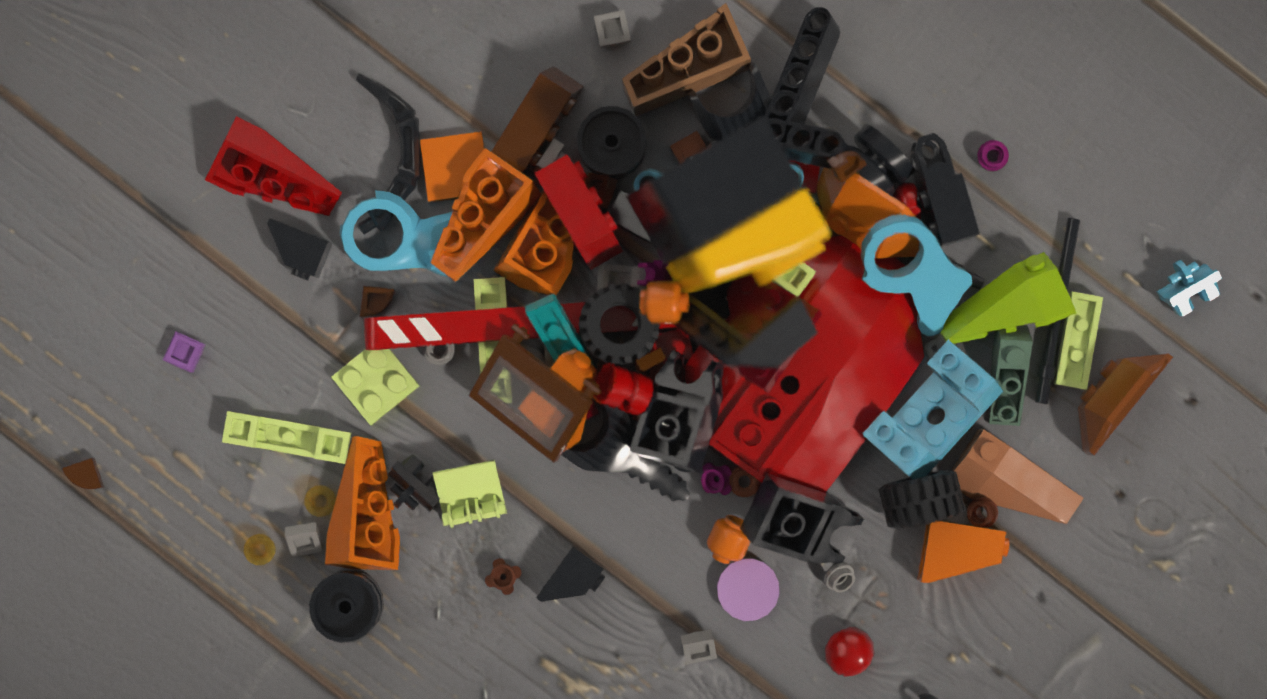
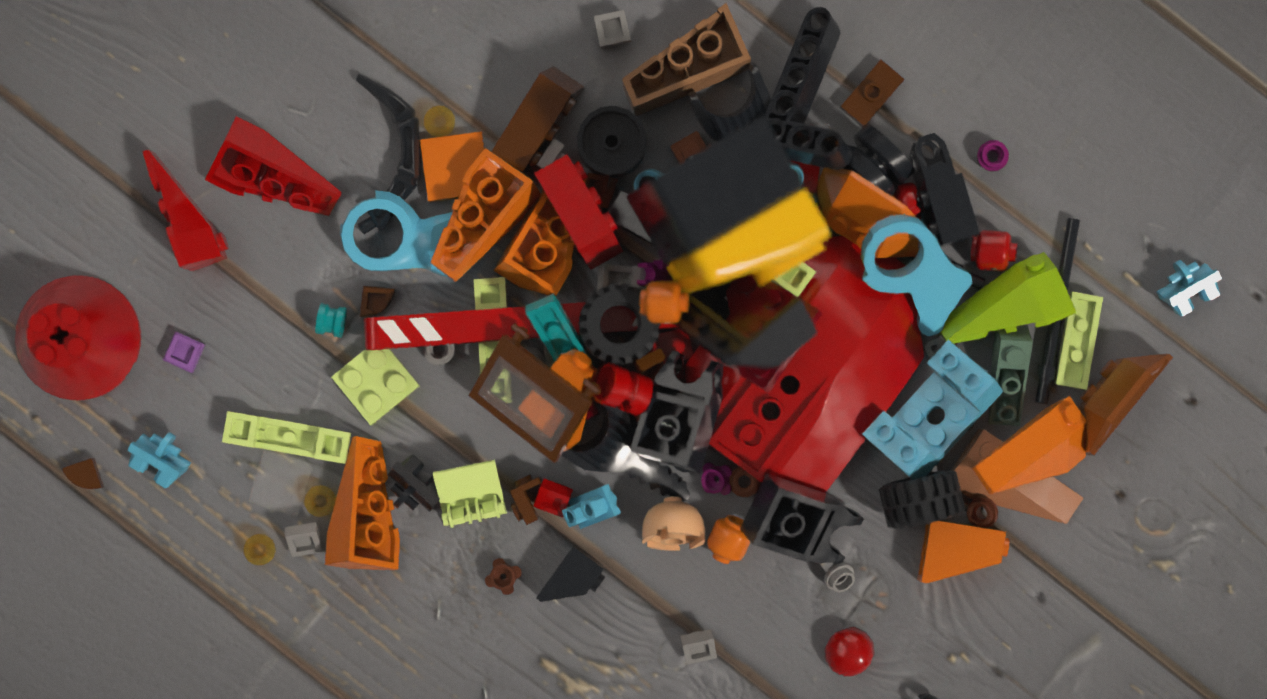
black slope [267,218,332,281] -> none
black wheel [309,569,384,643] -> none
lavender tile [717,558,780,621] -> none
reddish brown tile [828,151,867,183] -> none
none -> red cone [15,275,141,400]
none -> medium azure hips [127,432,191,488]
none -> red wedge [142,150,229,272]
none -> teal wheel [315,303,347,338]
none -> clear yellow plate [424,106,455,137]
none -> reddish brown bracket [510,474,542,525]
none -> red plate [533,478,573,518]
none -> medium azure hips [562,484,621,529]
none -> light nougat cylinder [642,497,705,551]
none -> reddish brown plate [840,59,905,127]
none -> red head [971,230,1018,272]
none -> orange wedge [972,396,1087,495]

